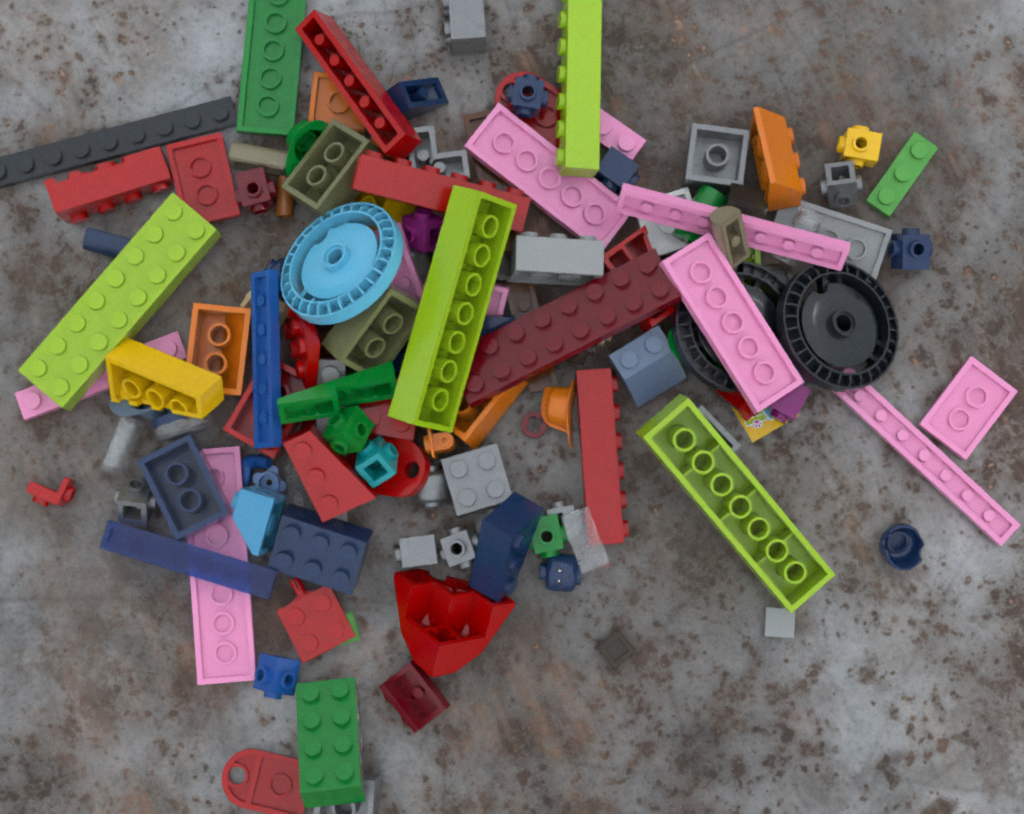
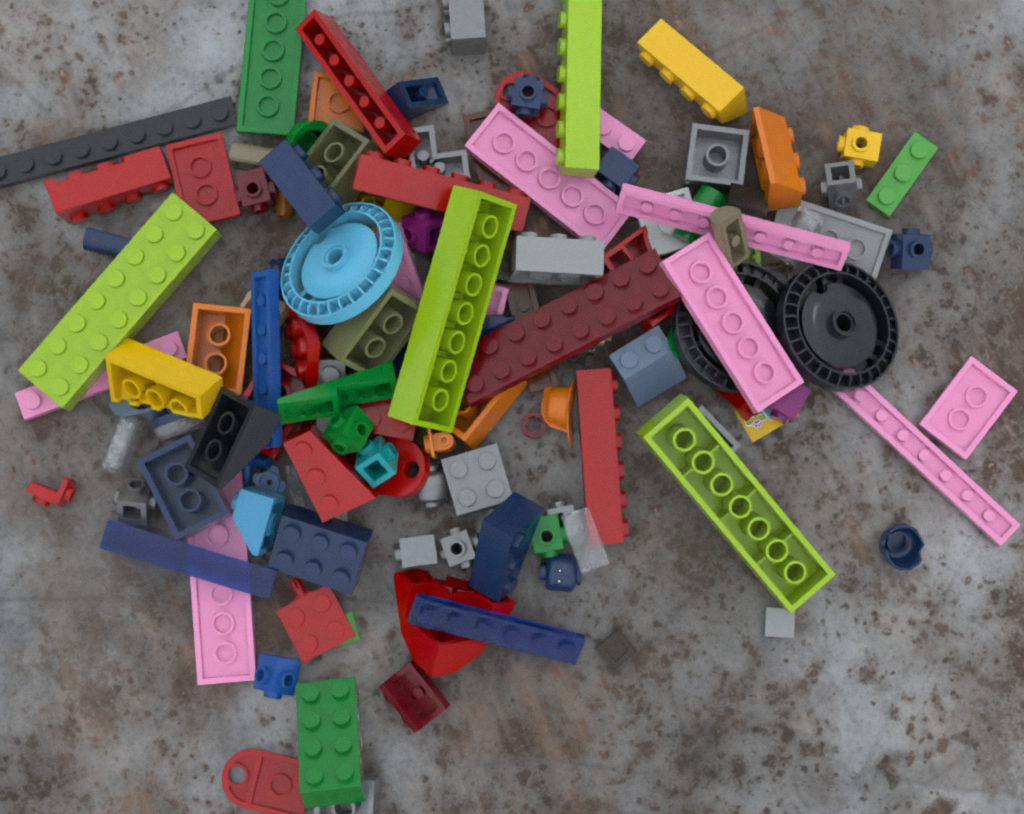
none -> black slope [184,387,282,490]
none -> dark blue wedge [259,139,346,235]
none -> clear blue plate [408,593,585,665]
none -> yellow wedge [637,19,748,124]

